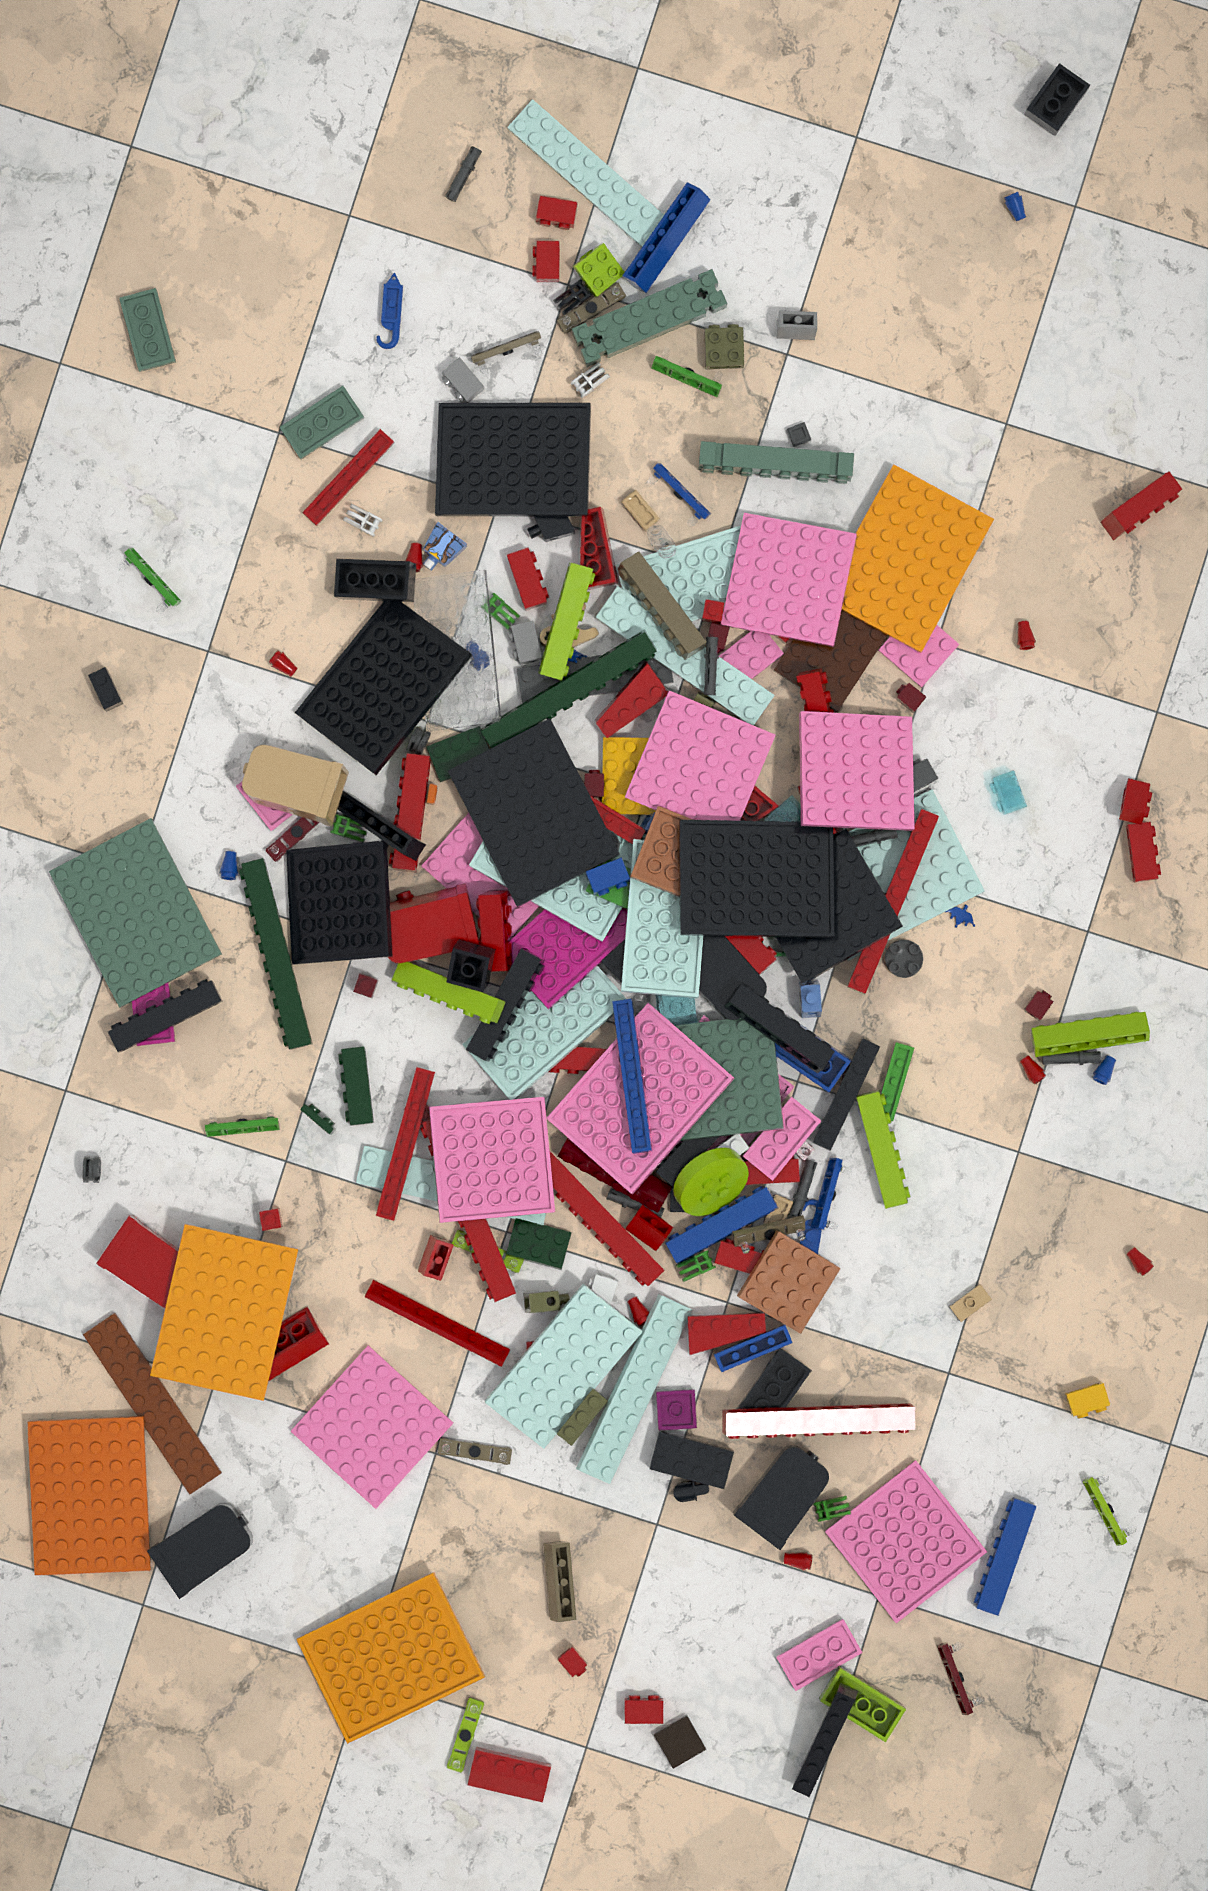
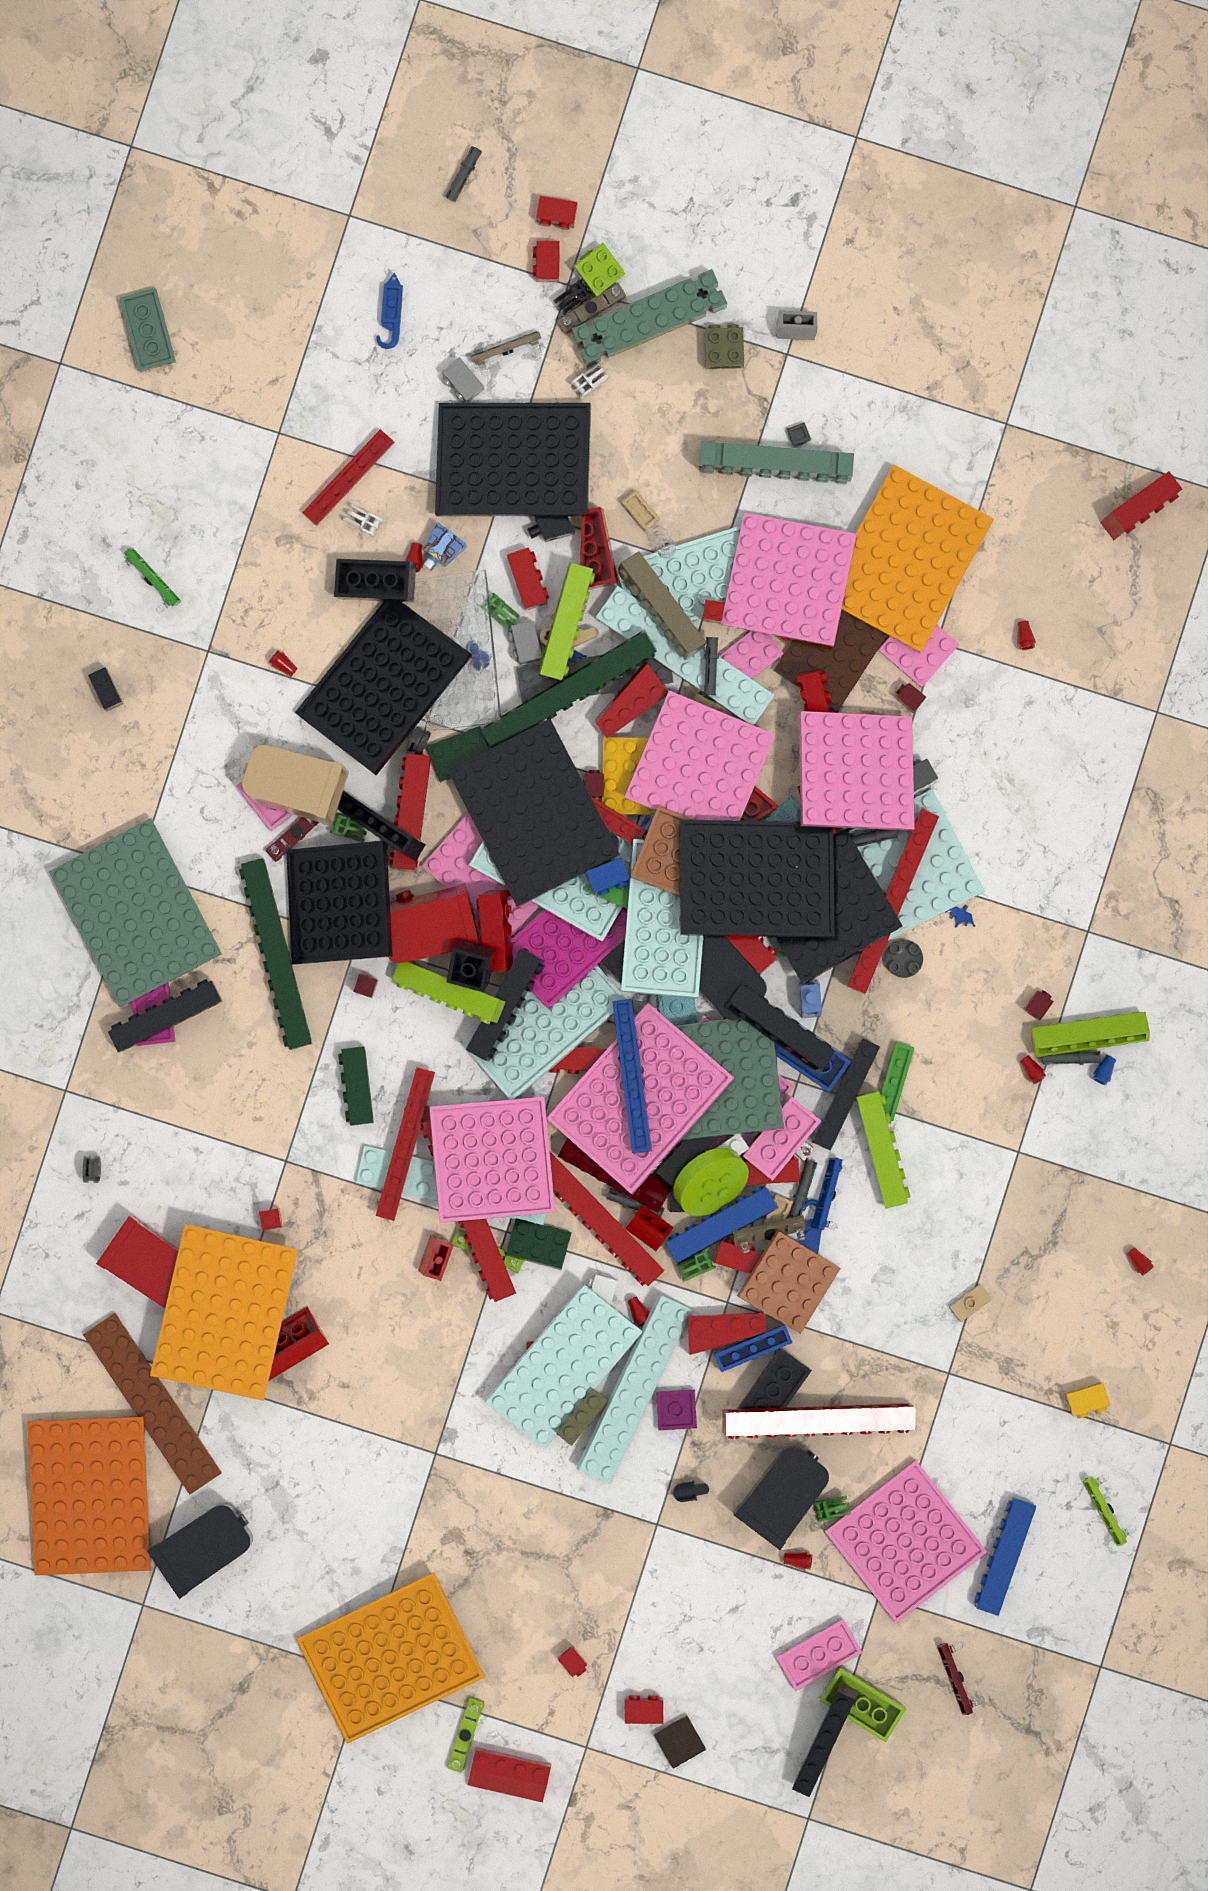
bright green piece [205,1105,280,1137] -> none
blue cone [219,851,238,880] -> none
sand green plate [279,386,364,460] -> none
bright pink plate [291,1345,454,1509] -> none
dark green plate [300,1104,336,1135] -> none
red plate [365,1280,510,1367] -> none
orange tile [427,784,438,805] -> none
dark tan piece [438,1438,512,1465] -> none
light aqua plate [507,99,664,247] -> none
olive torso [523,1290,570,1313] -> none
dark tan brick [544,1541,576,1622] -> none
blue brick [623,182,711,293] -> none
blue piece [646,463,711,528] -> none
black brick [649,1431,734,1489] -> none
bright green piece [651,348,723,397] -> none
dark red brick [705,623,730,653] -> none
clear light blue brick [989,770,1027,815] -> none
blue cone [1004,192,1026,221] -> none
black brick [1024,63,1090,136] -> none
red brick [1119,778,1152,824] -> none
red brick [1126,822,1161,883] -> none

